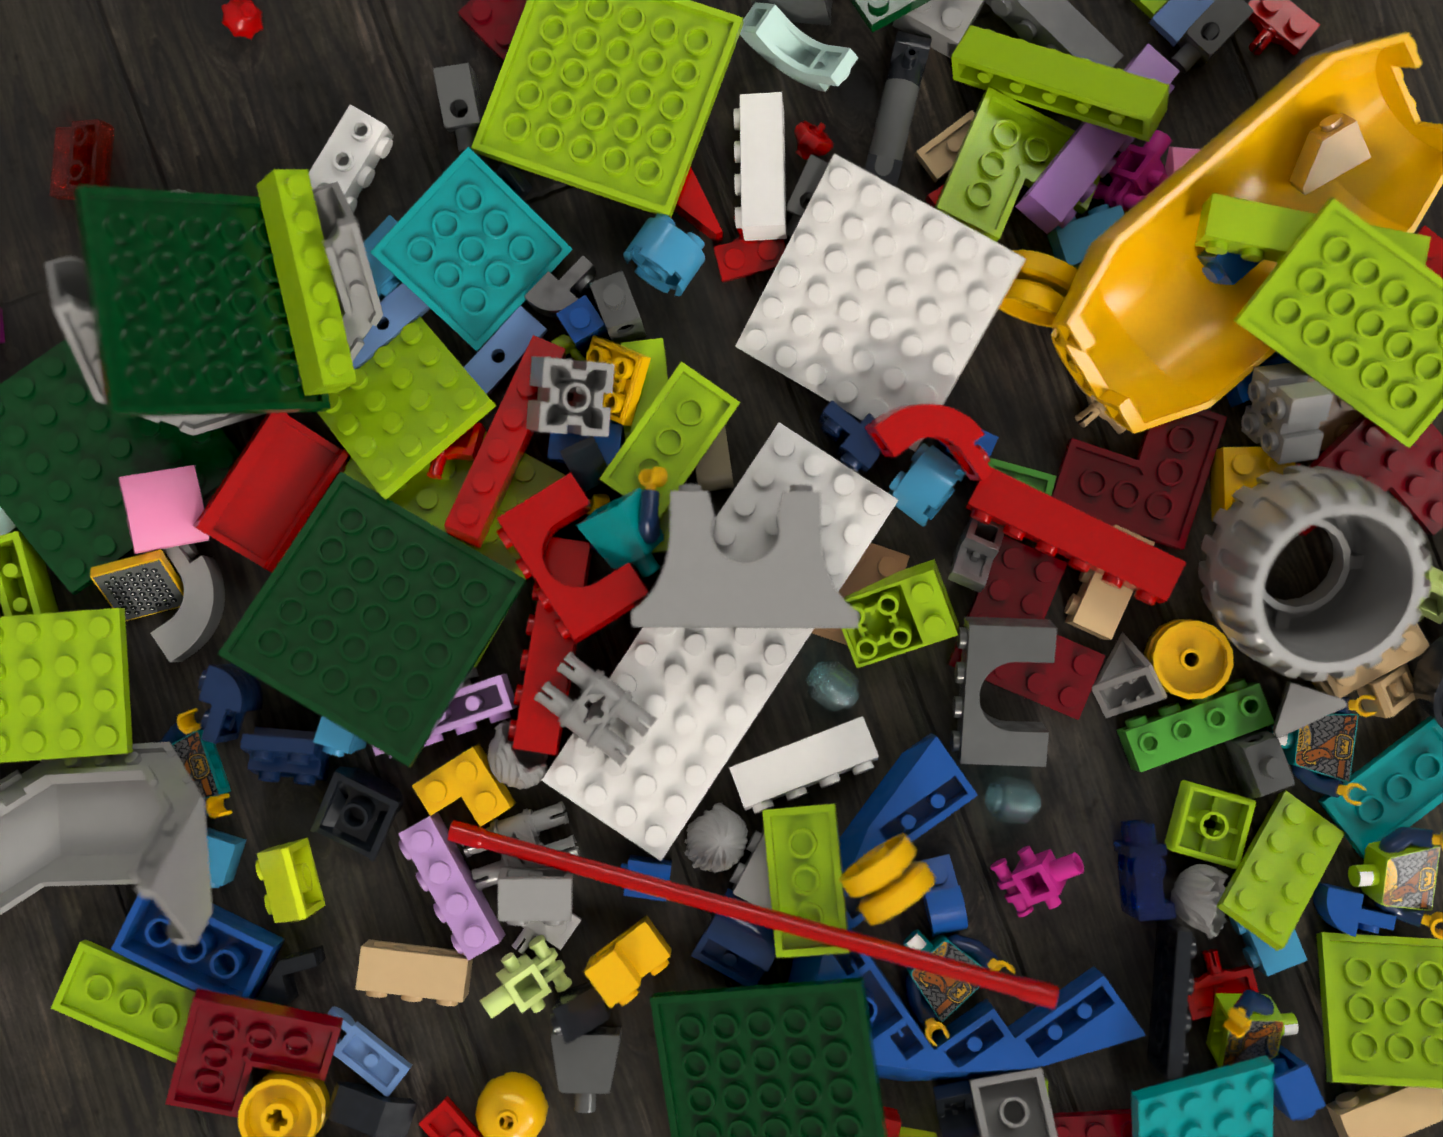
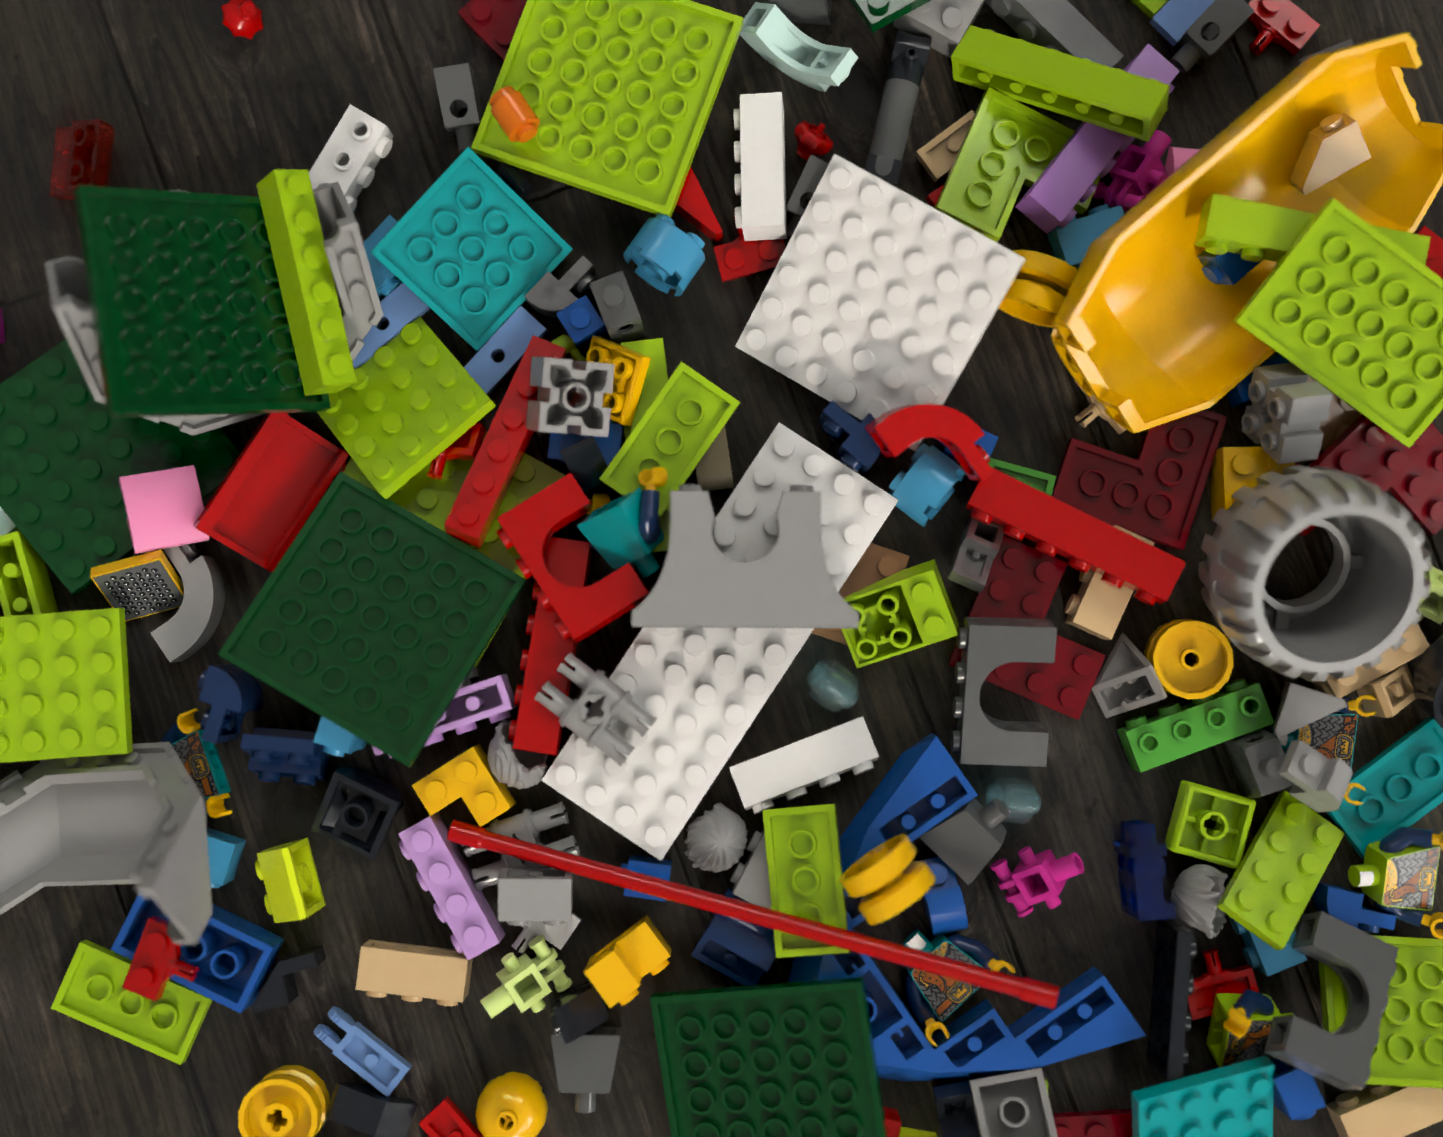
dark red plate [165,988,343,1118] -> none
none -> red plate [122,916,199,1001]
none -> orange brick [489,86,540,143]
none -> dark grey torso [920,798,1010,885]
none -> dark grey arch [1264,911,1398,1090]
none -> light grey brick [1278,740,1353,812]

